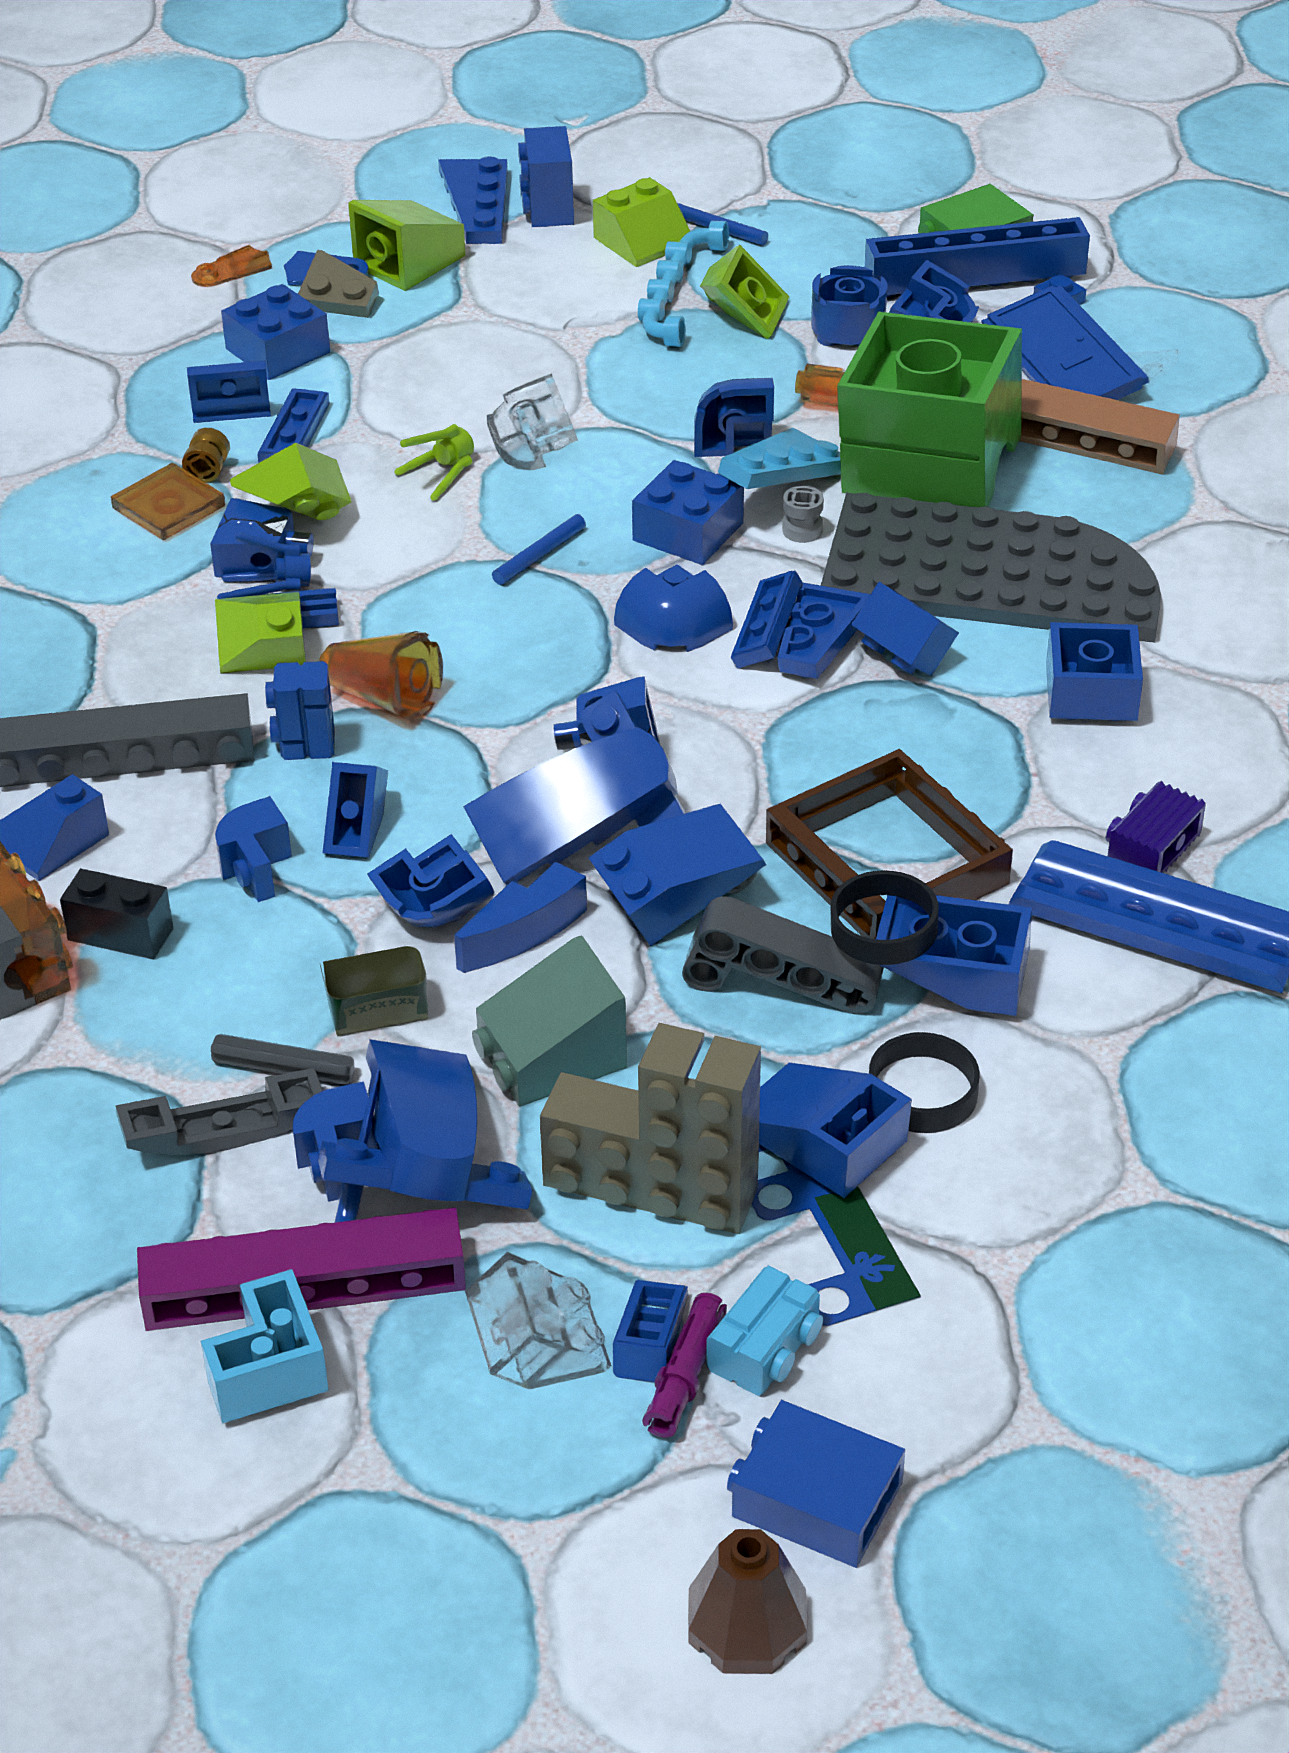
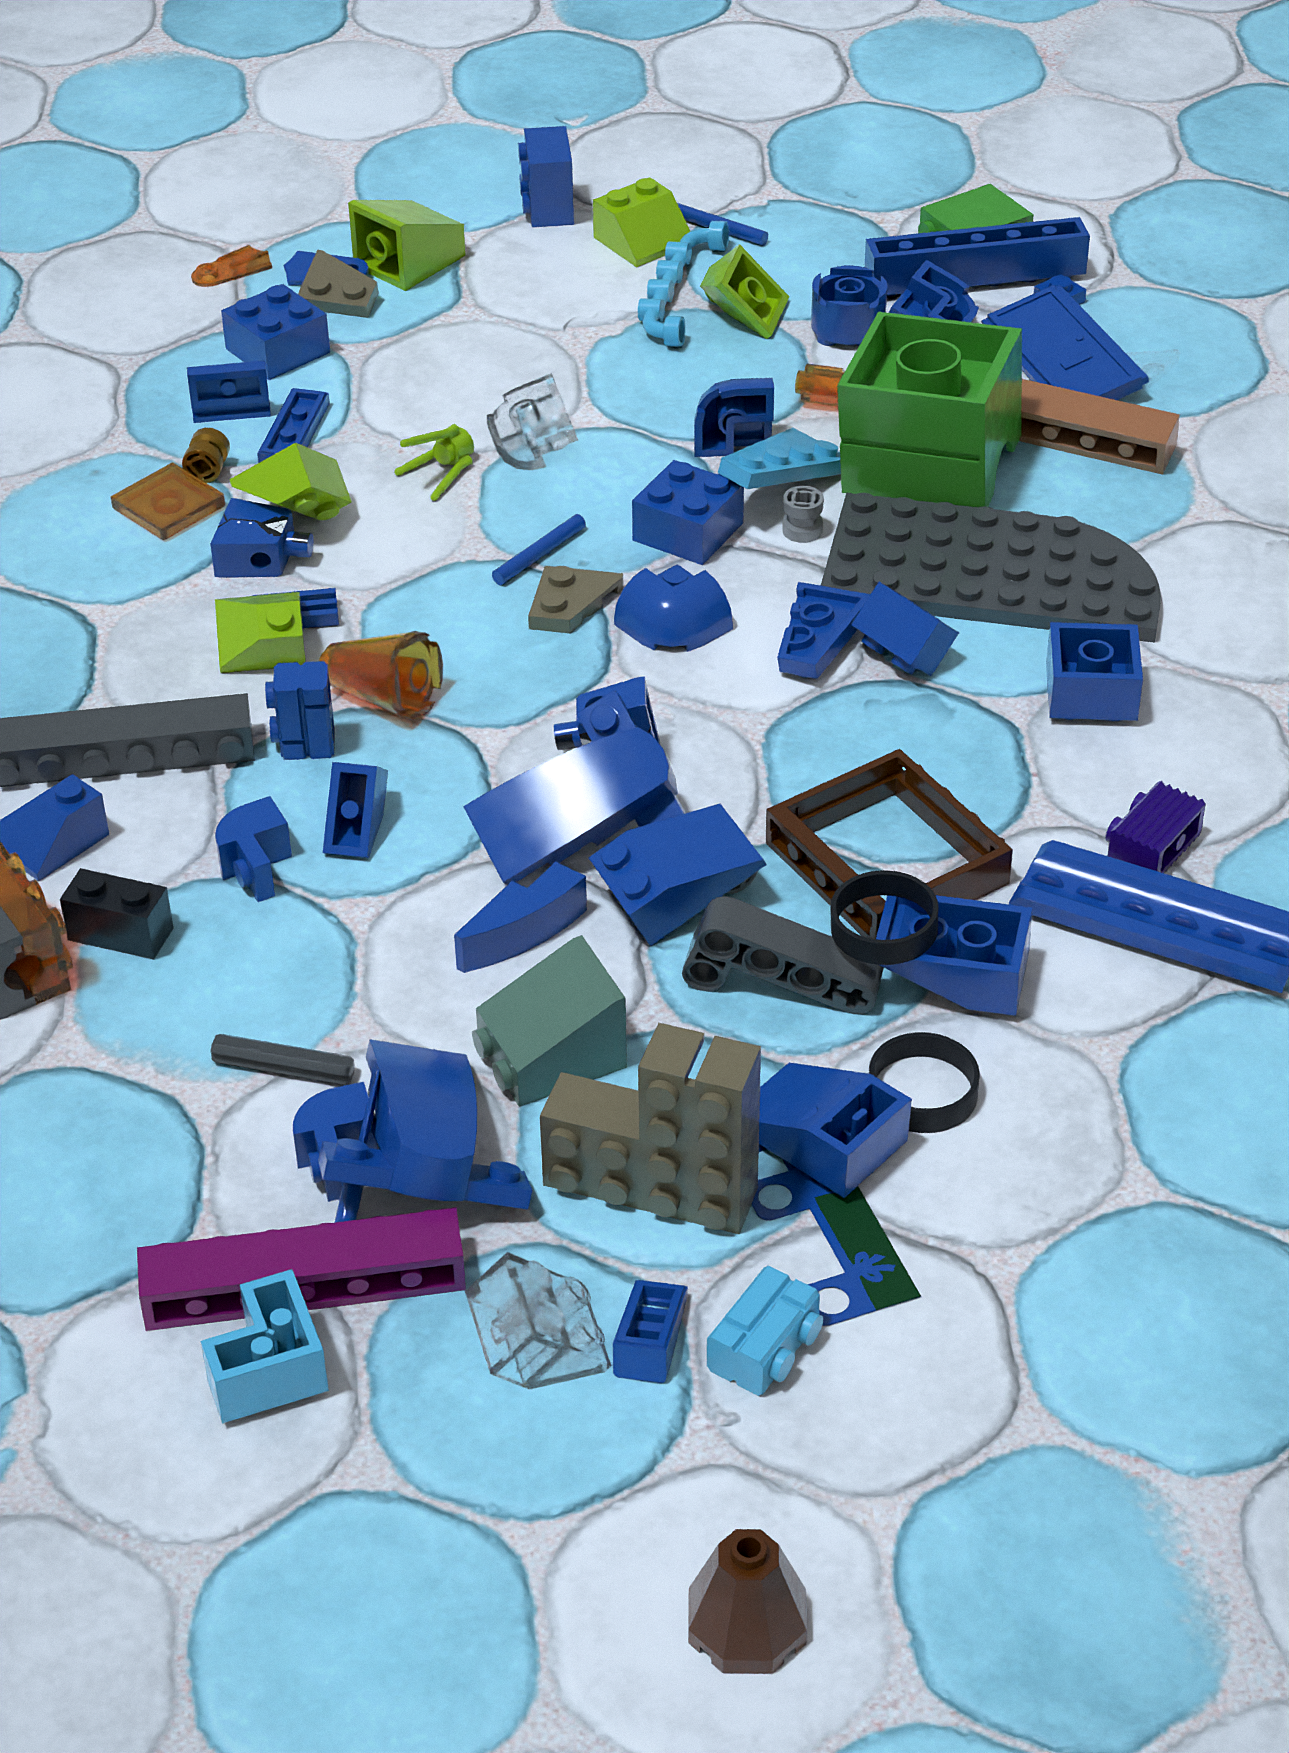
dark grey slope [115,1068,323,1155] -> none
blue plant [217,533,311,599] -> none
olive piece [320,946,428,1036] -> none
blue brick [367,834,495,927] -> none
blue wing [438,156,508,244] -> none
magenta pin [642,1292,727,1438] -> none
blue brick [727,1399,905,1568] -> none
blue tile [730,570,802,669] -> none
none -> dark tan wing [528,566,624,633]

